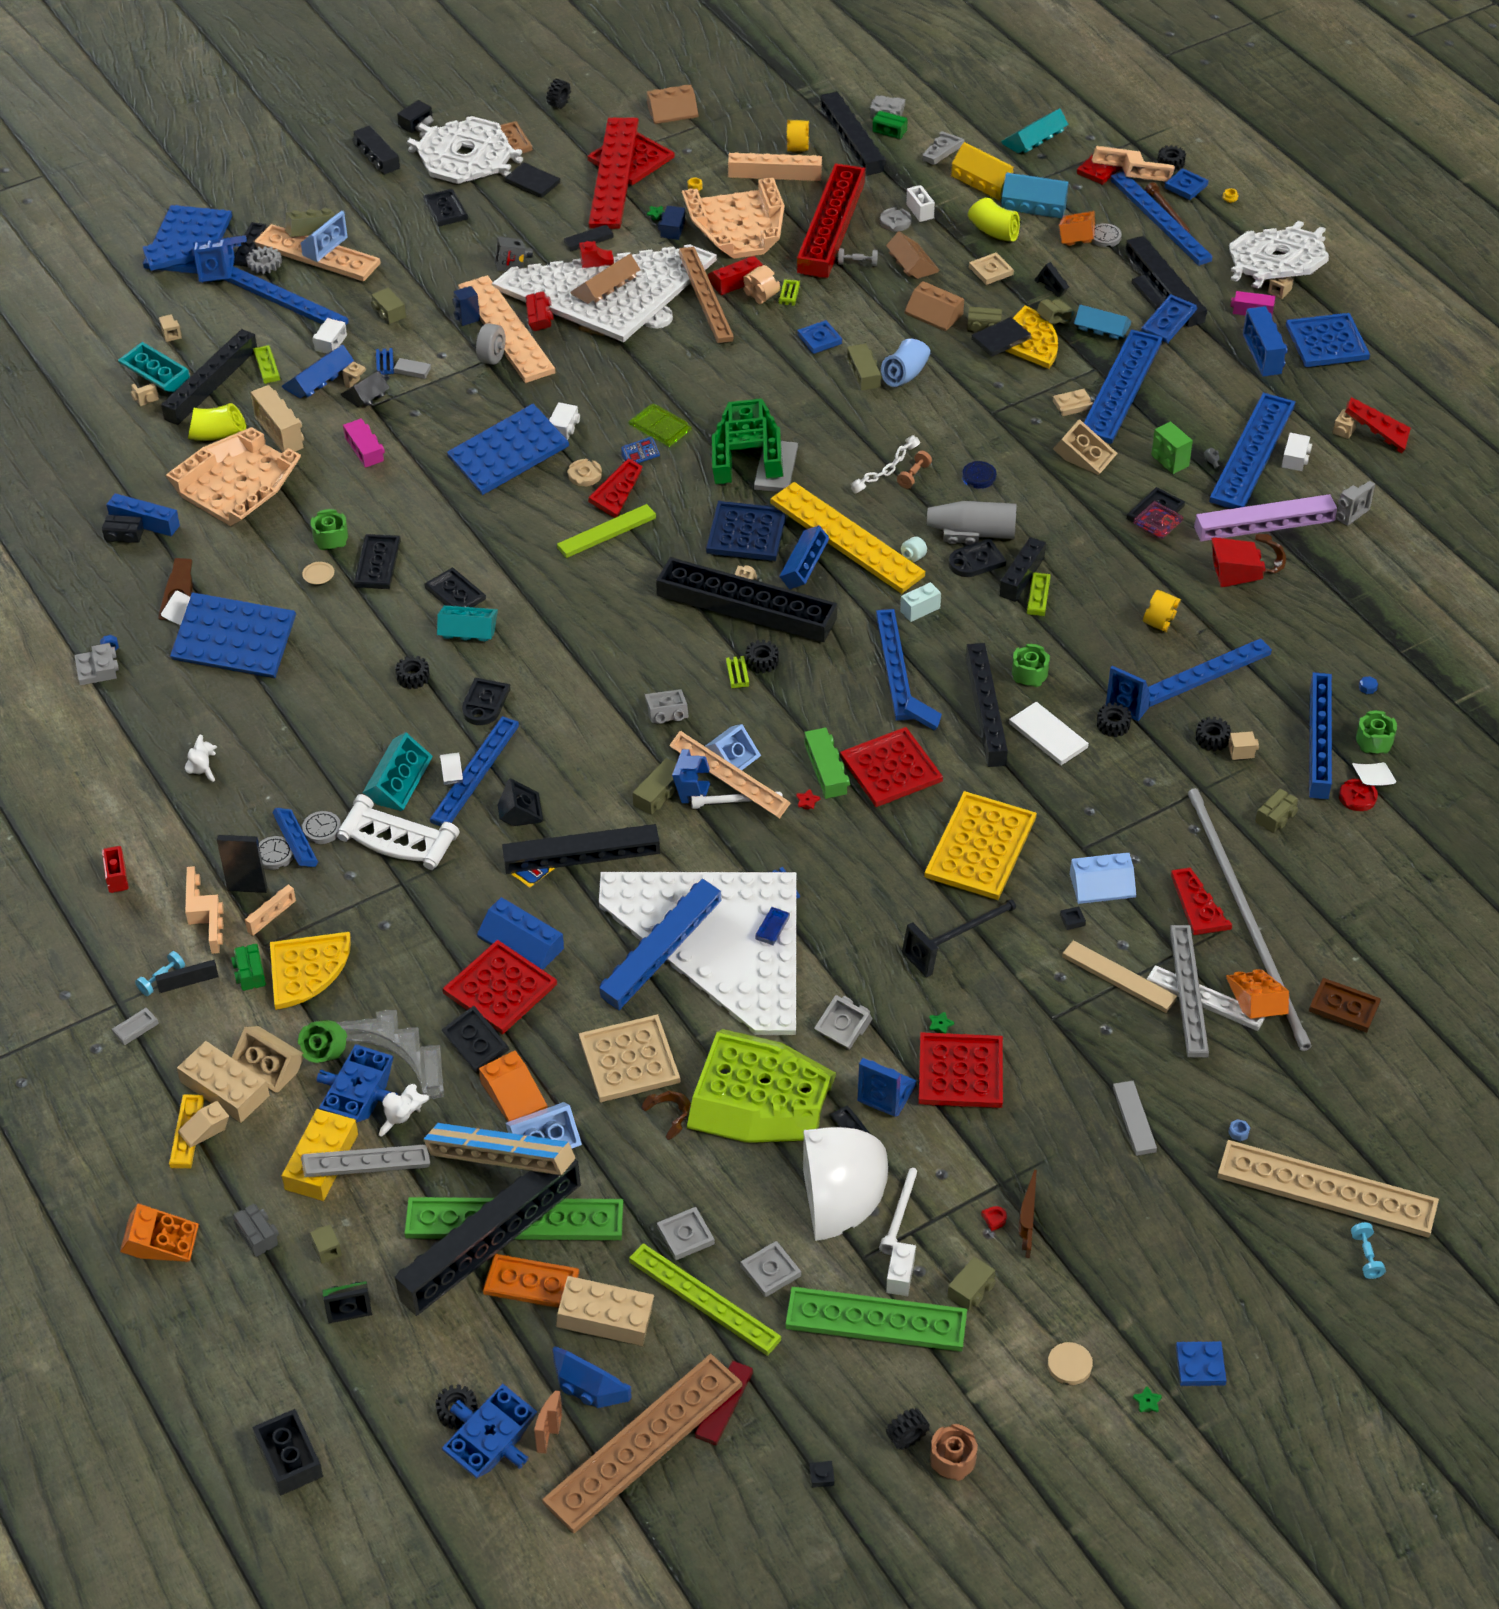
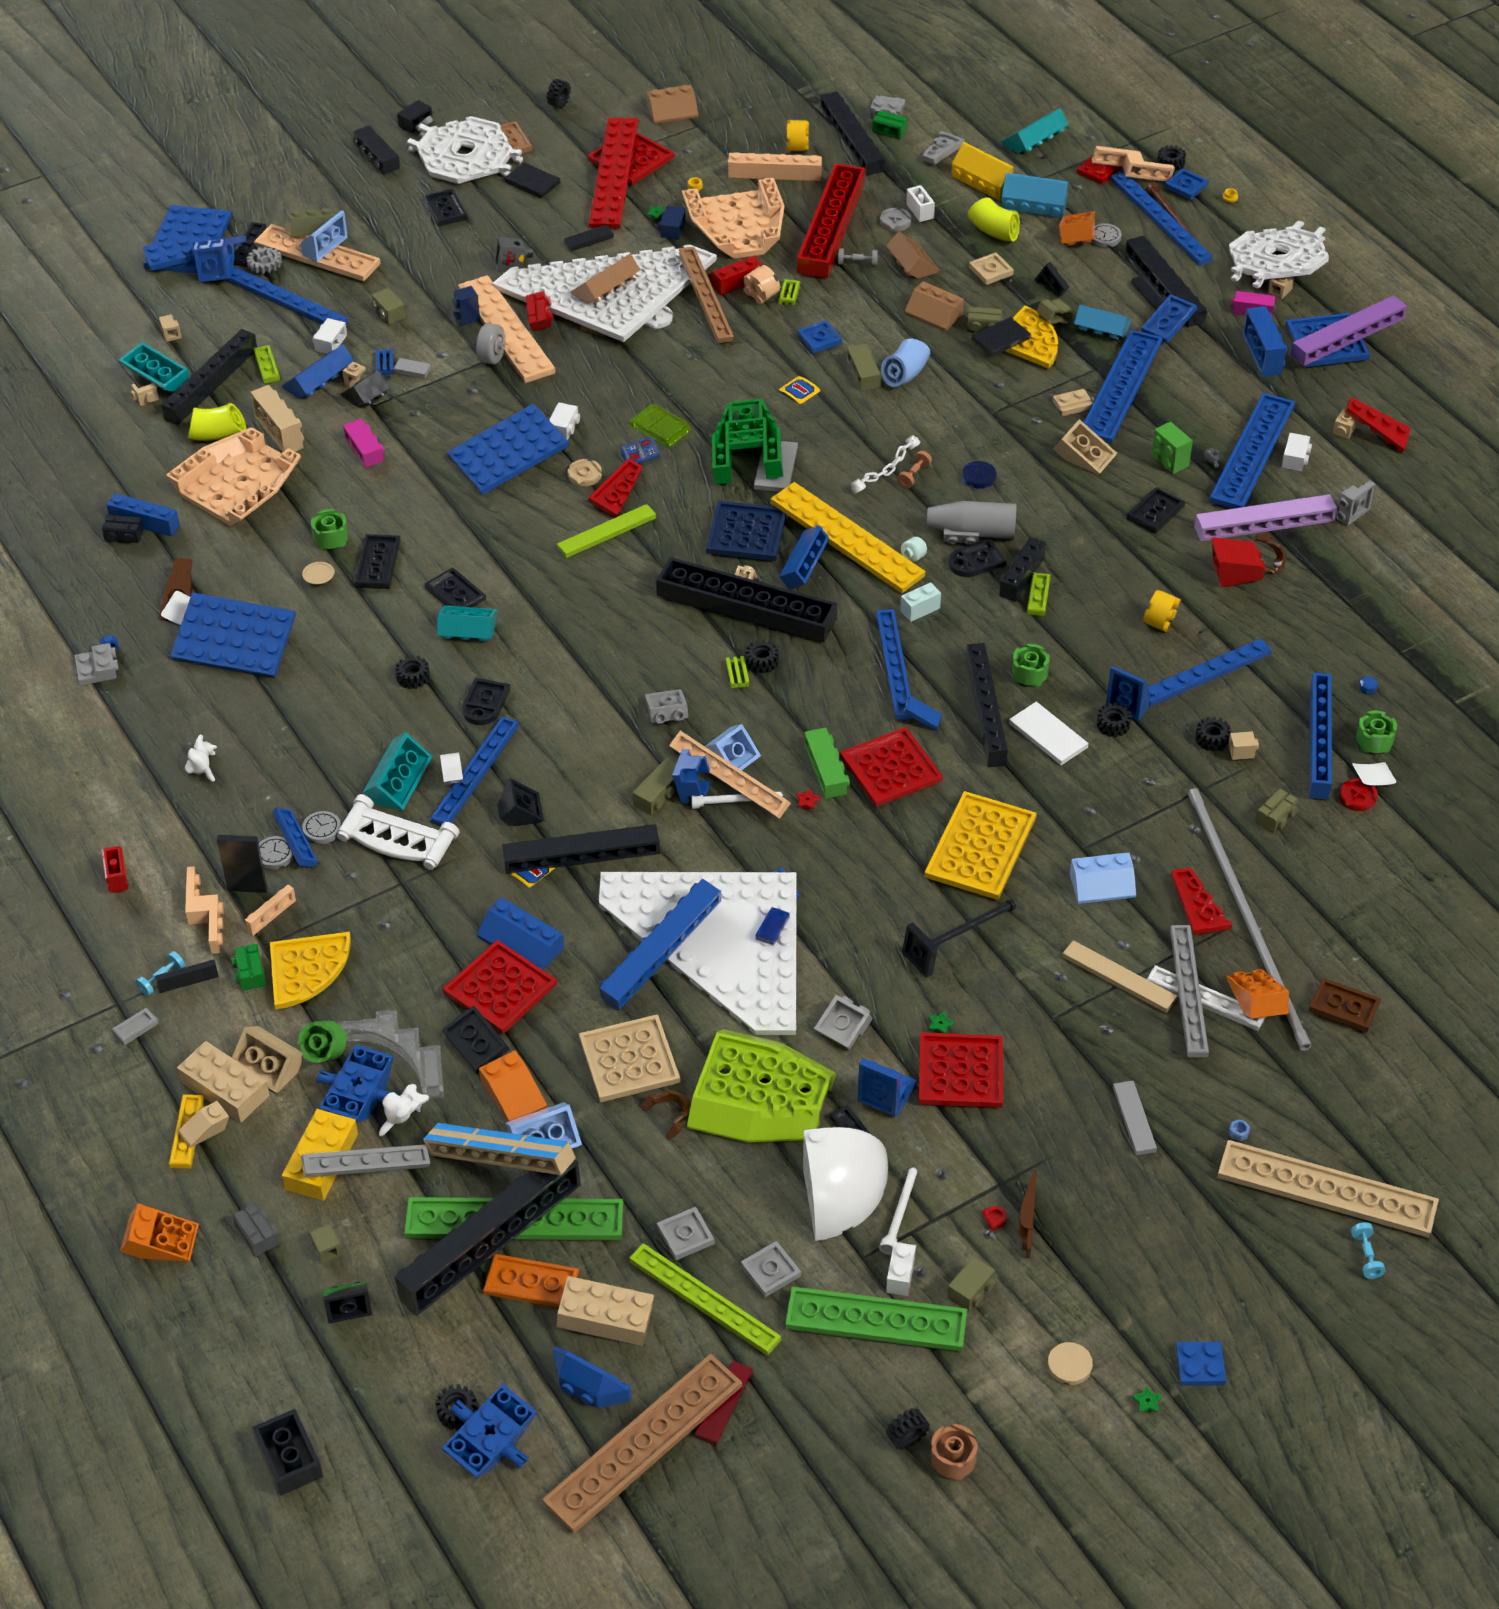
nougat slope [534,1391,562,1454] -> none
red arch [579,241,614,268] -> none
black plate [809,1461,835,1488] -> none
black plate [1060,906,1086,930] -> none
clear pink tile [1134,501,1183,539] -> none
none -> sticker [779,376,820,404]
none -> medium lavender brick [1291,296,1407,366]

